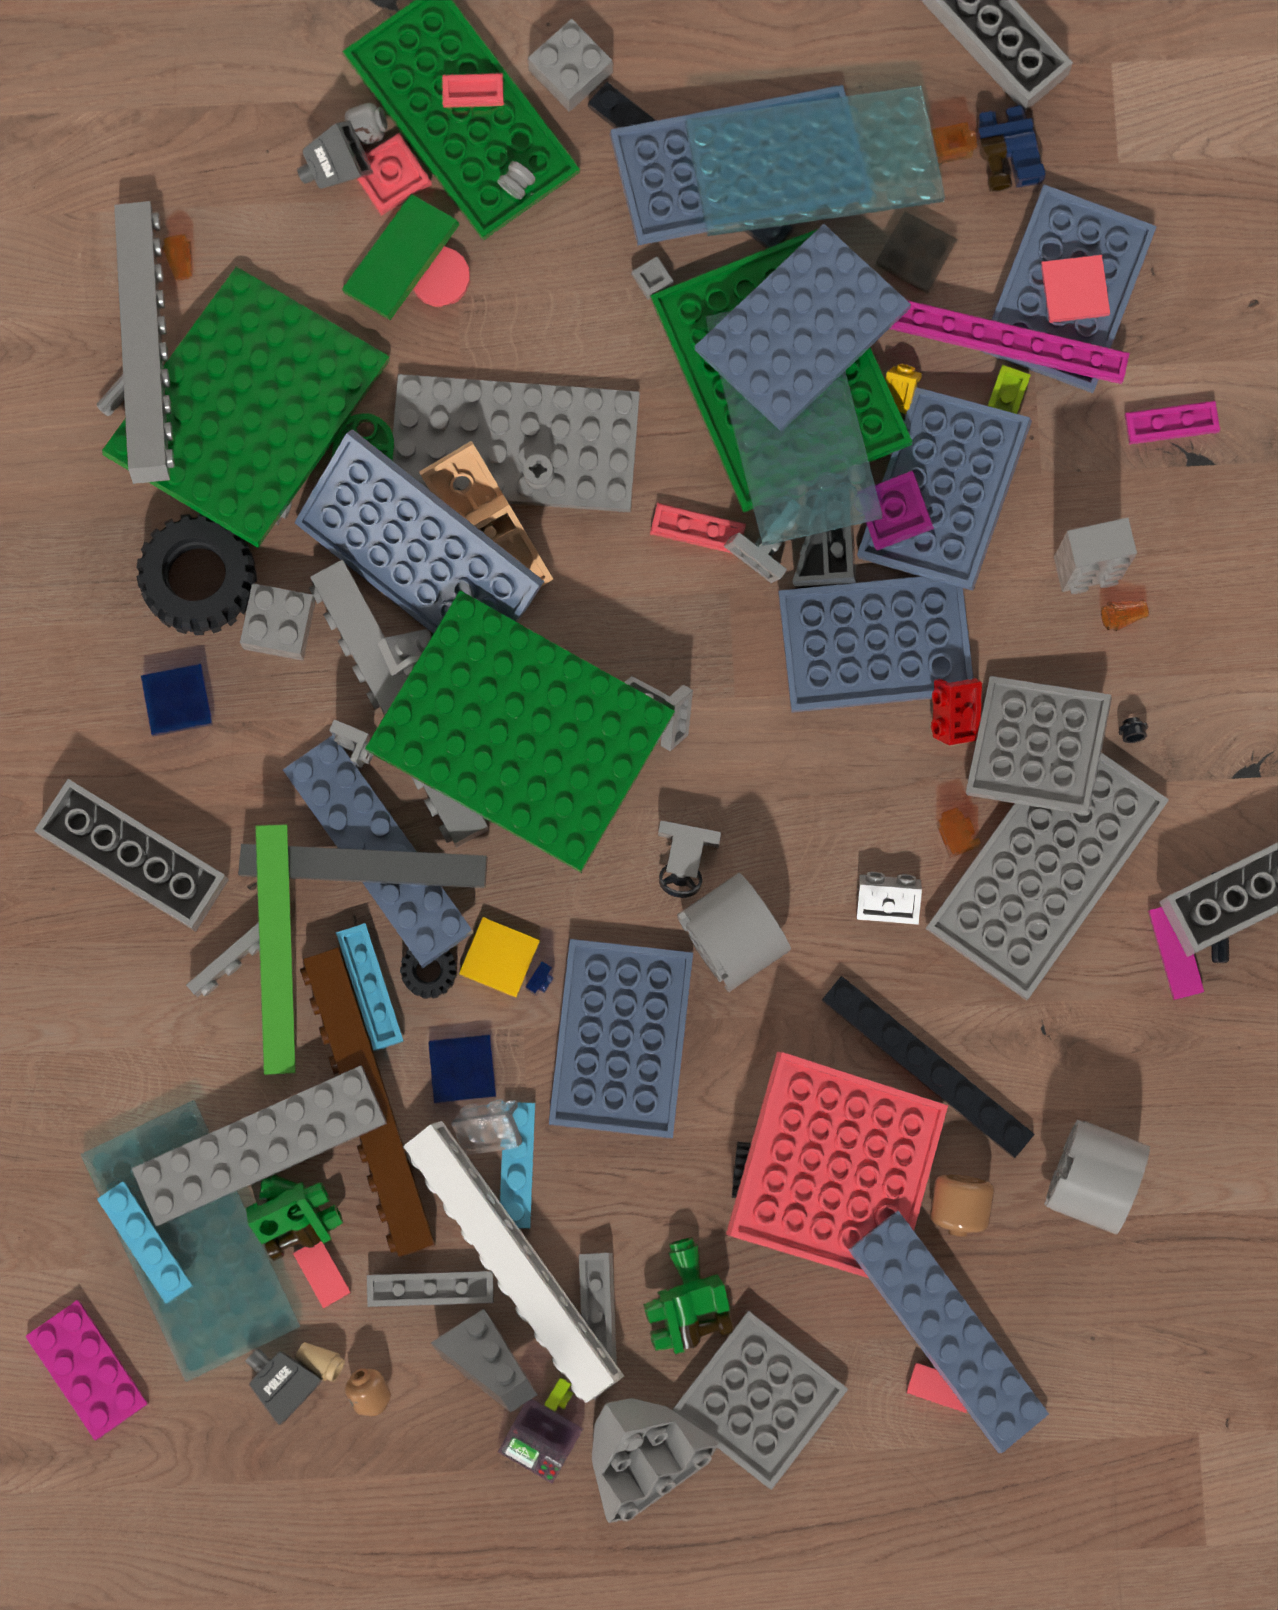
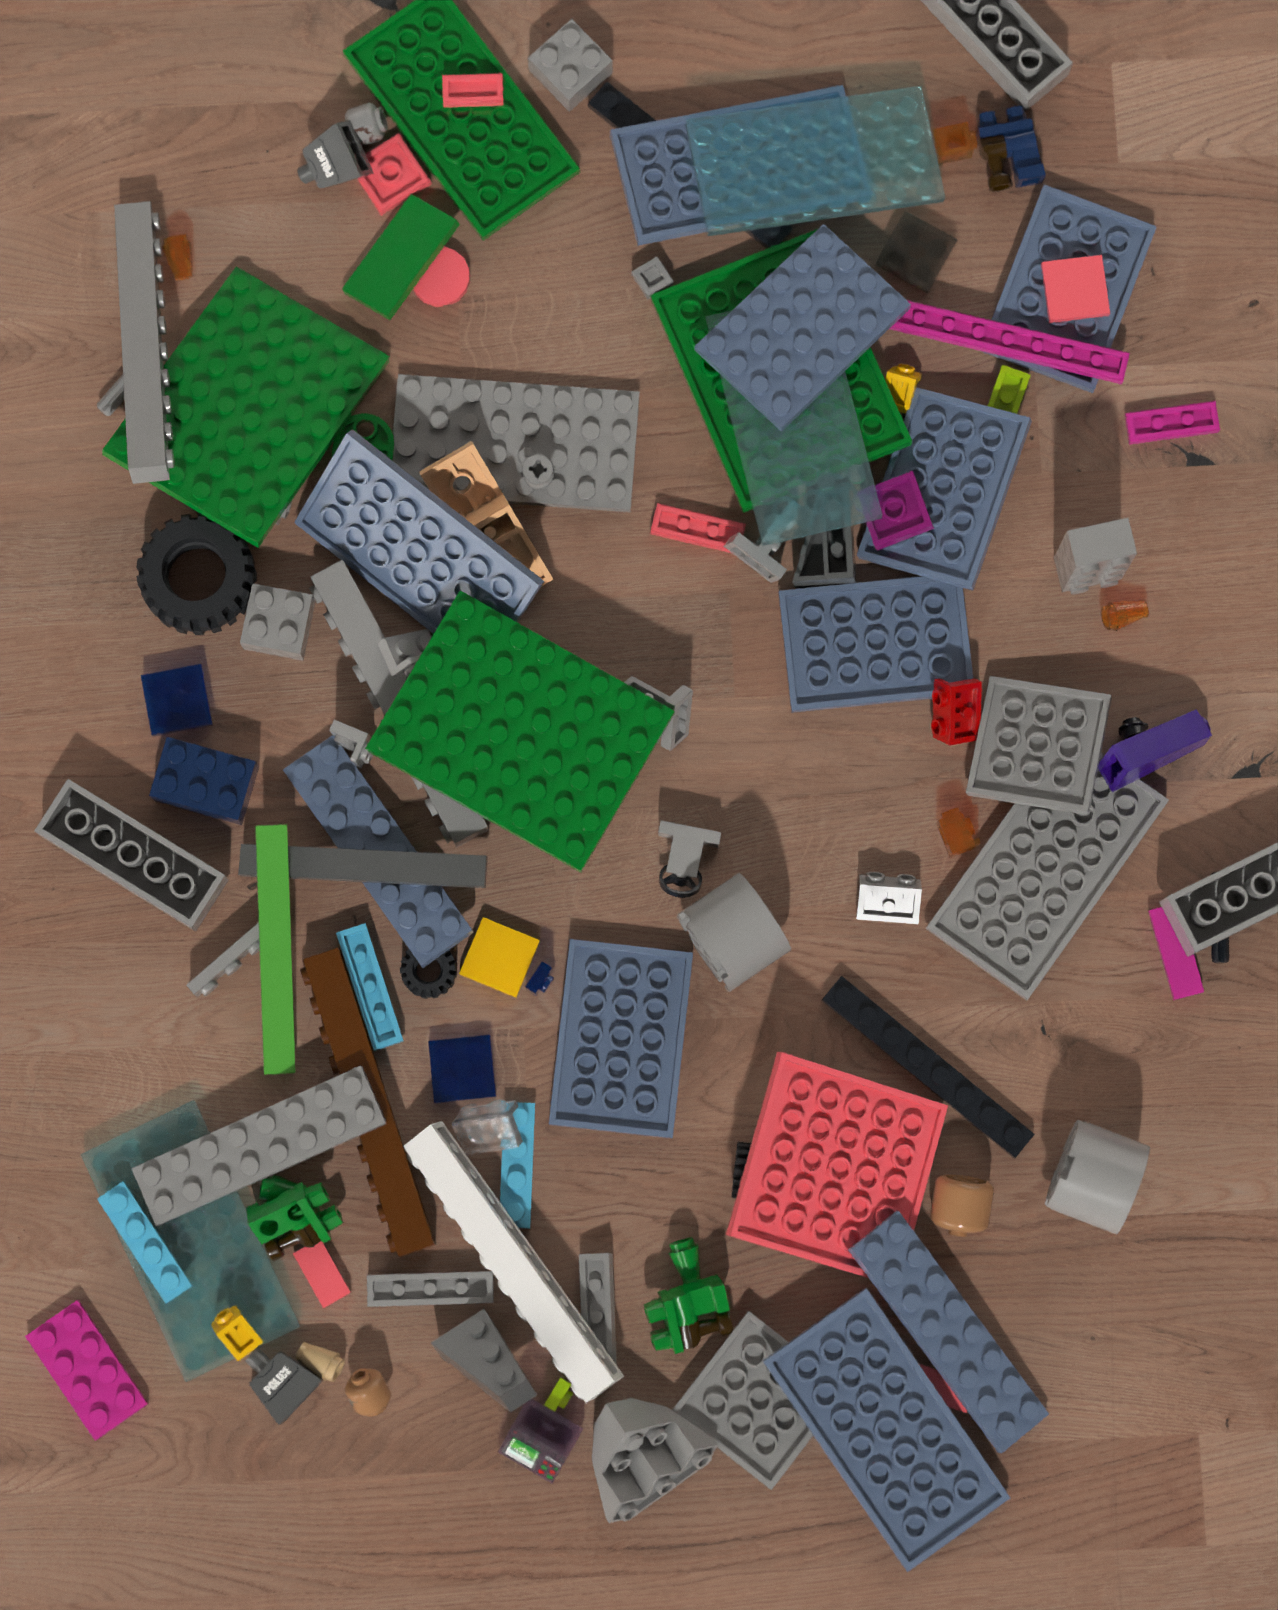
light grey wheel [497,161,536,199] -> none
none -> dark blue brick [149,737,259,825]
none -> yellow bracket [211,1305,263,1361]
none -> sand blue plate [762,1288,1010,1572]
none -> dark purple slope [1098,709,1212,792]

